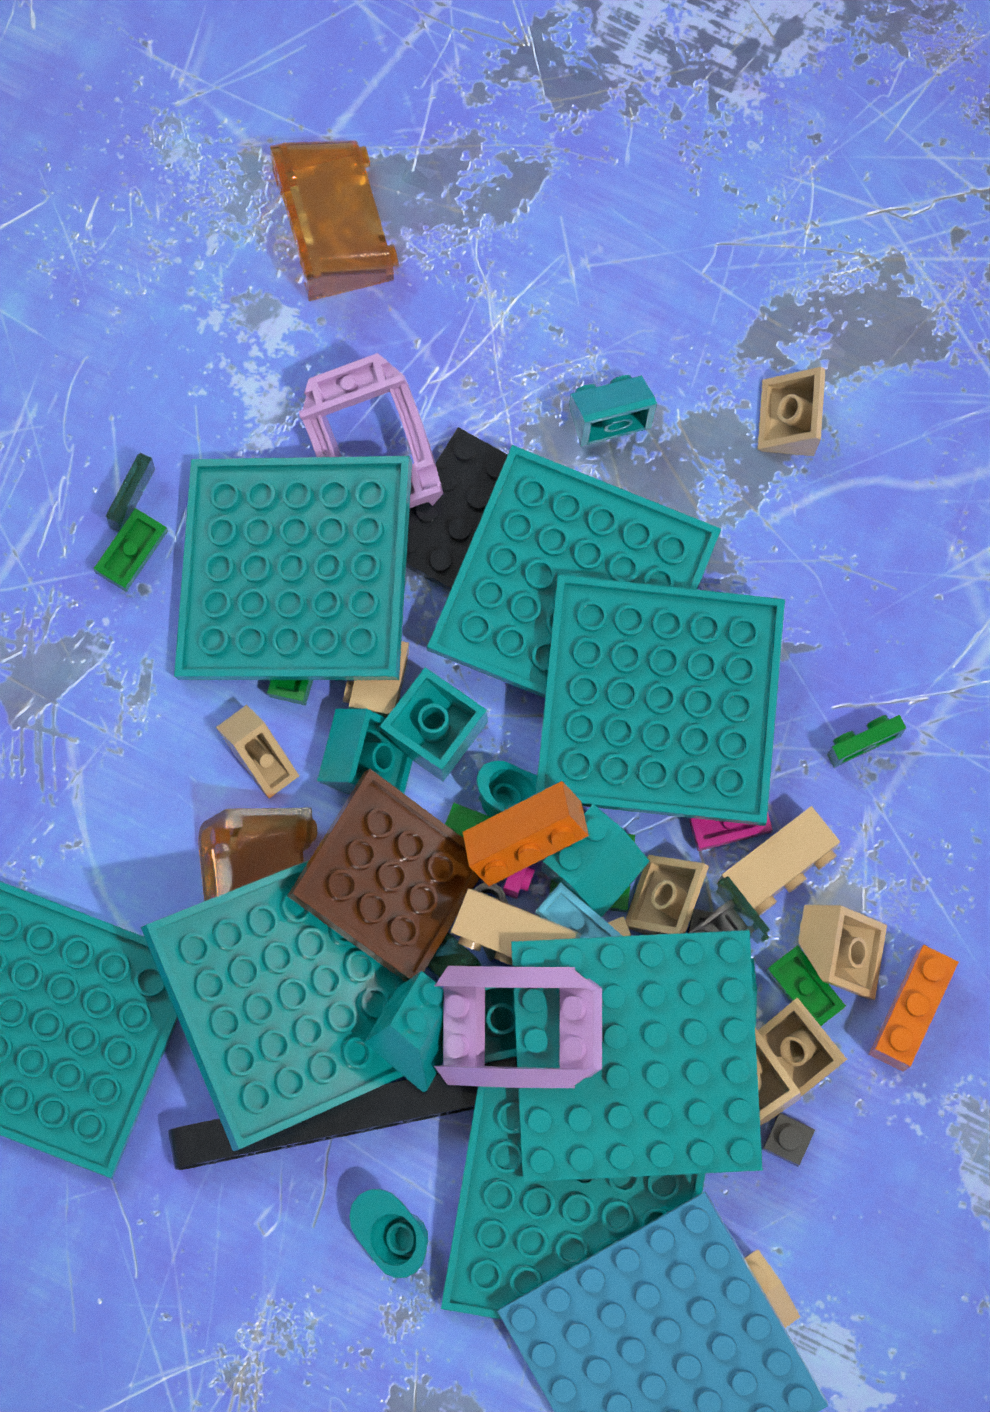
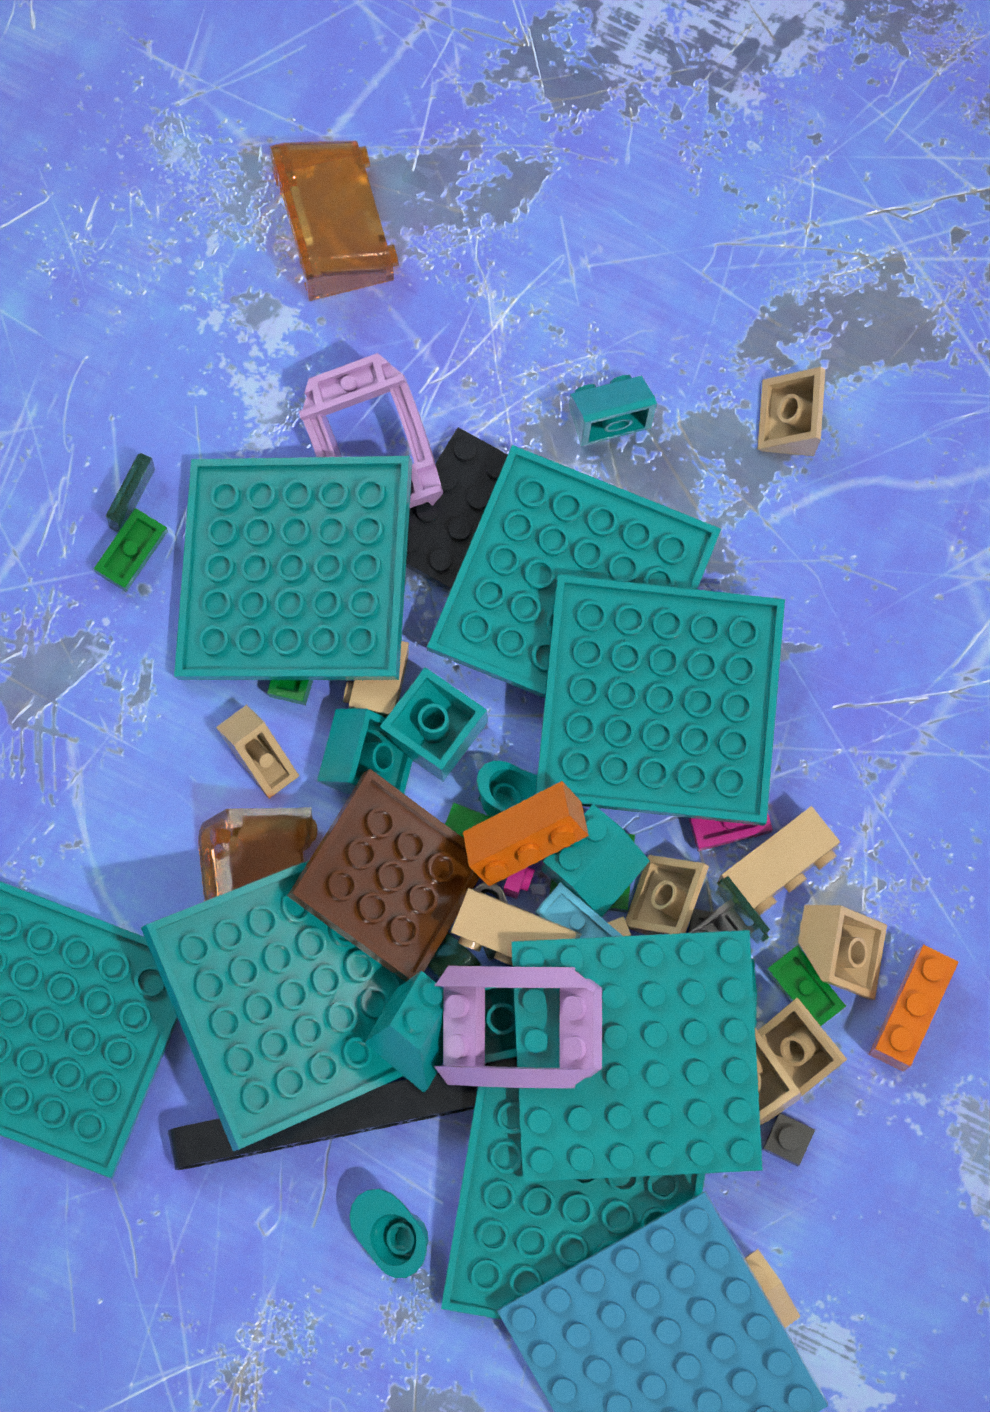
green plate [827,715,906,768] -> none

